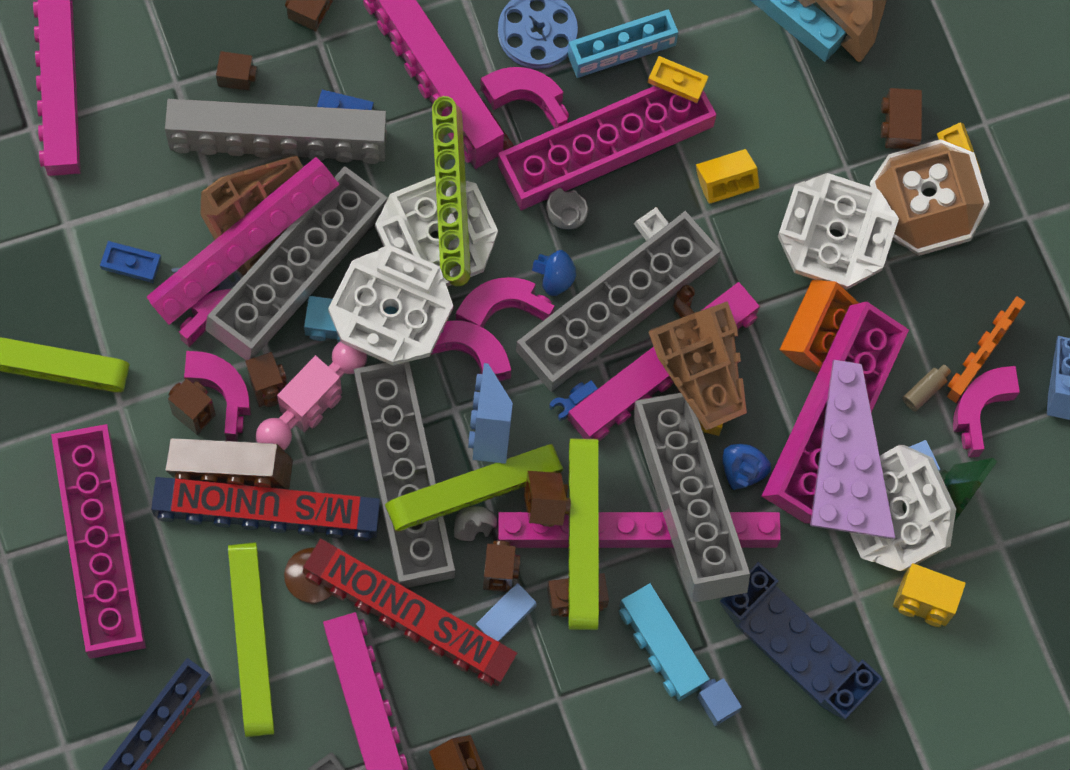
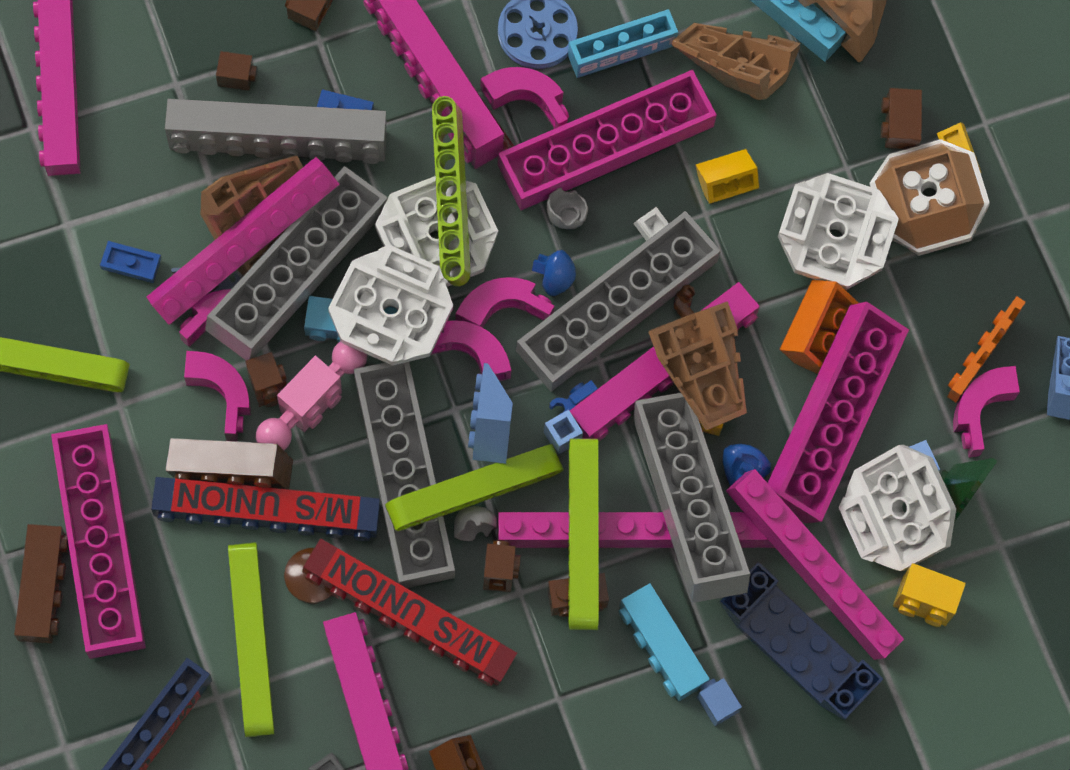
reddish brown brick [168,378,216,435] -> none
light blue slope [476,583,537,642] -> none
reddish brown brick [524,471,571,527] -> none
yellow plate [648,56,709,103] -> none
lavender wing [810,360,895,539] -> none
dark tan cylinder [902,365,951,412] -> none
none -> reddish brown brick [14,524,69,643]
none -> light blue brick [543,410,583,455]
none -> medium nougat wedge [672,23,801,100]
none -> dark pink brick [726,469,904,660]

